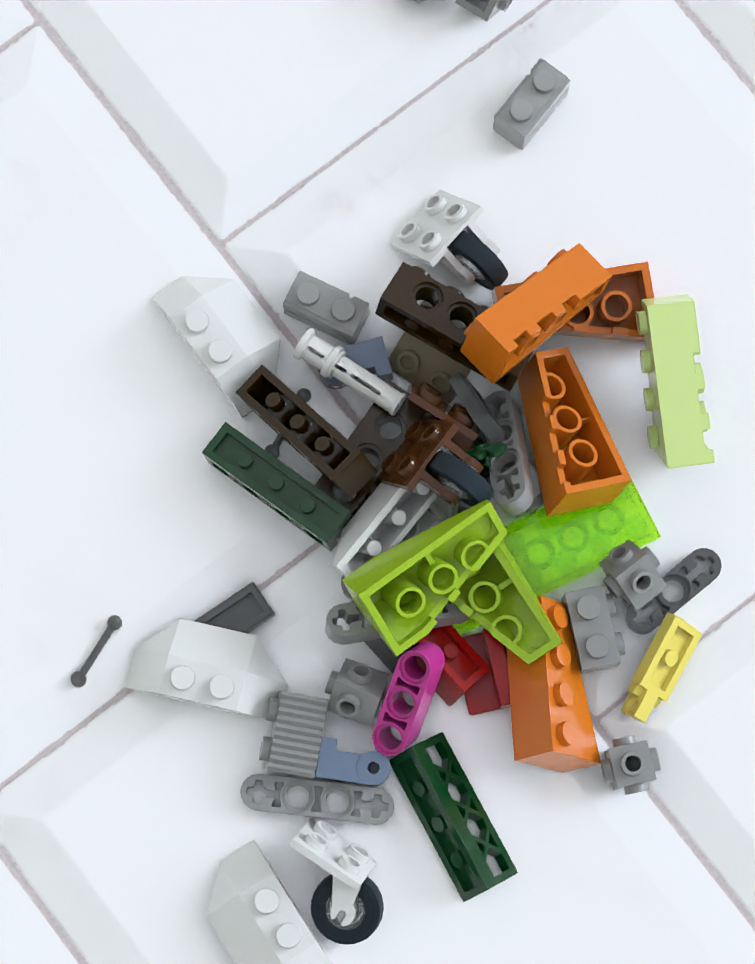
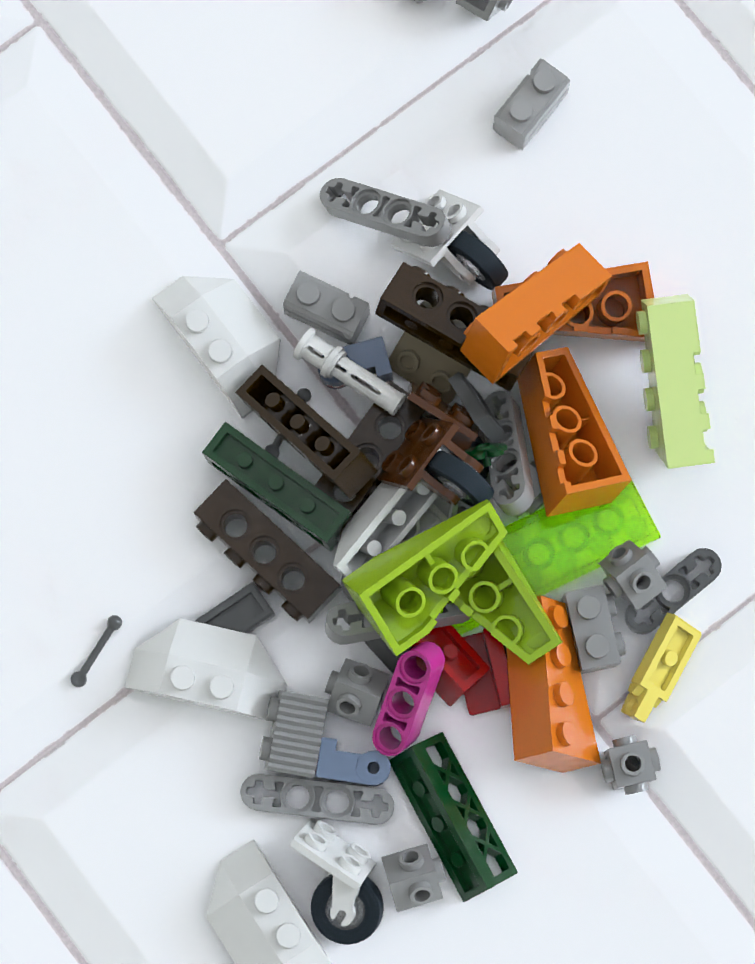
none -> dark brown brick [193,479,341,624]
none -> light grey beam [319,178,451,247]
none -> light grey brick [381,843,446,912]

